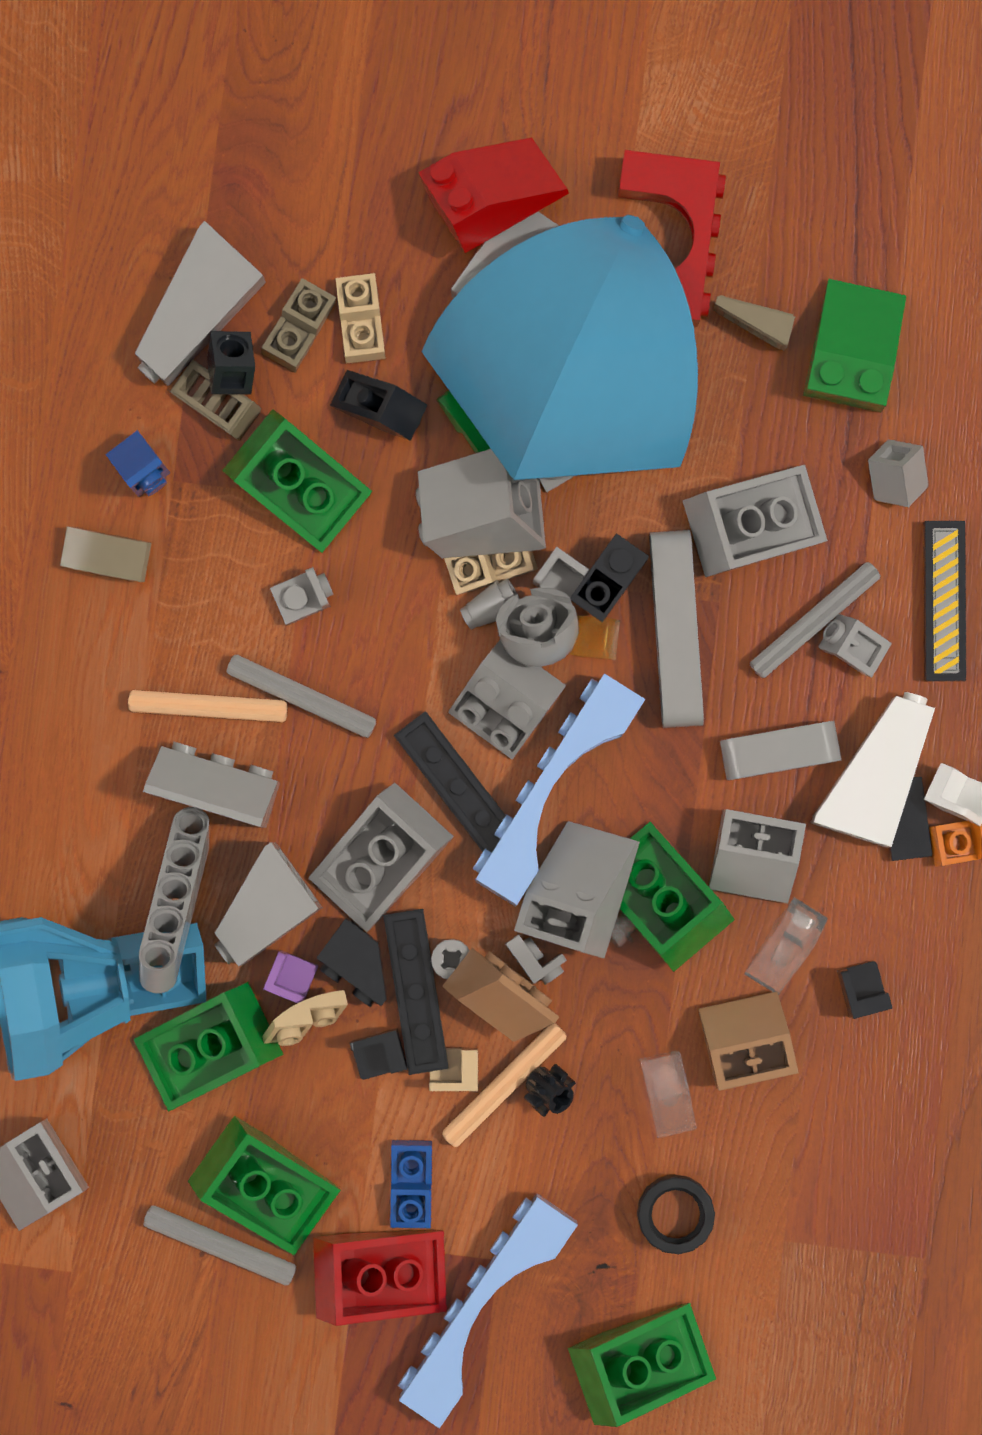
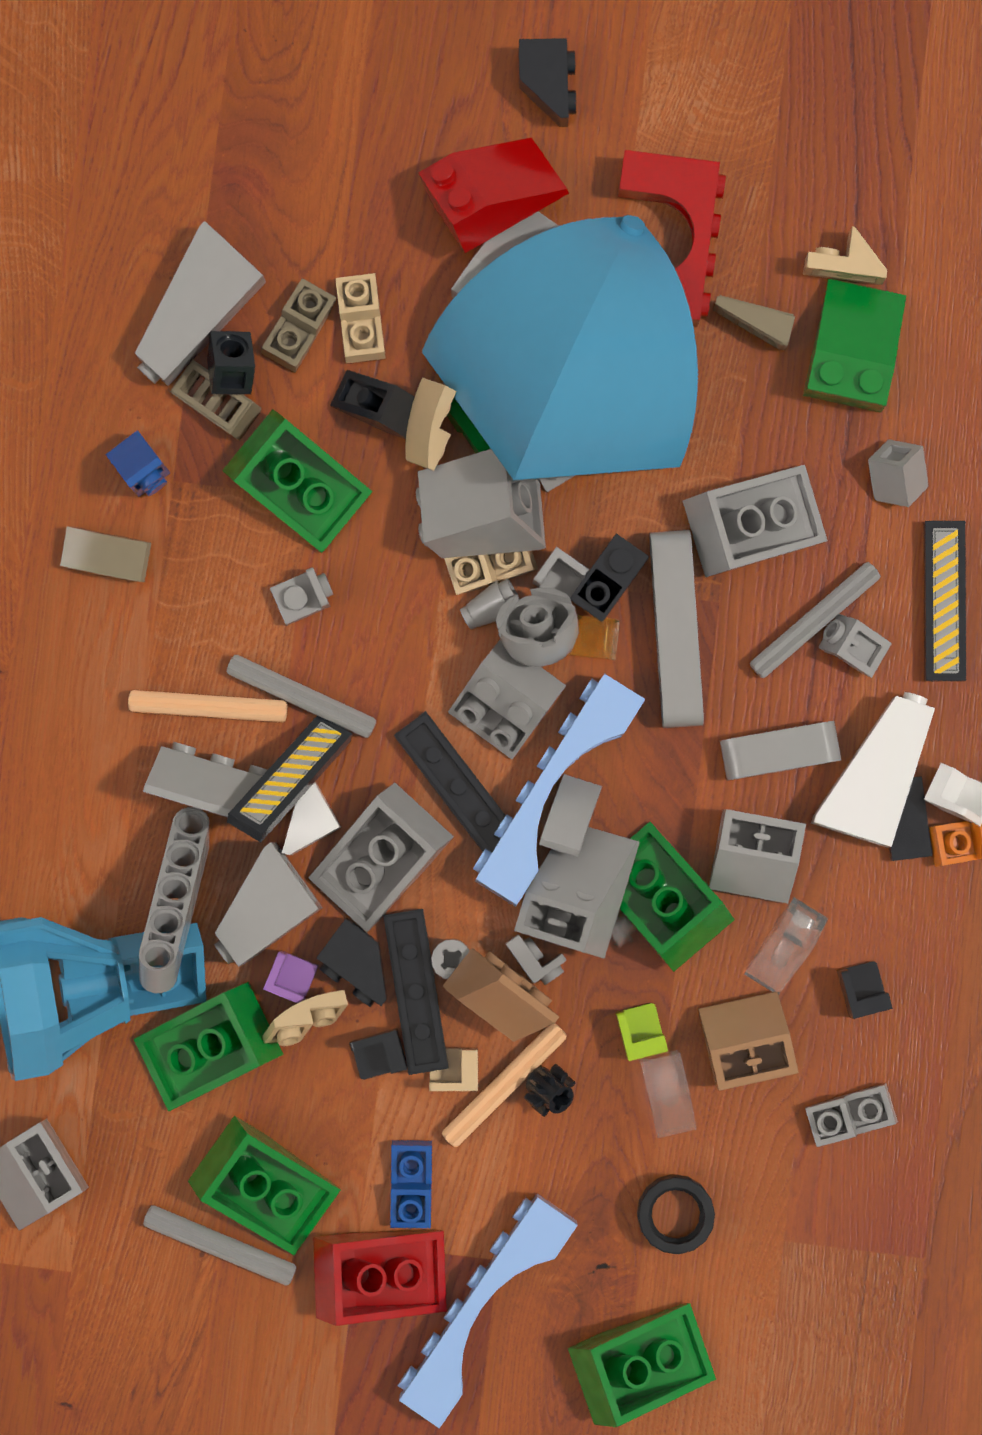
none -> tile [227,715,352,843]
none -> white slope [282,781,341,855]
none -> tan slope [405,378,457,471]
none -> black slope [519,38,576,127]
none -> light grey slope [539,774,602,857]
none -> lime panel [615,1003,668,1061]
none -> tan slope [803,226,887,285]
none -> light grey slope [805,1083,898,1147]

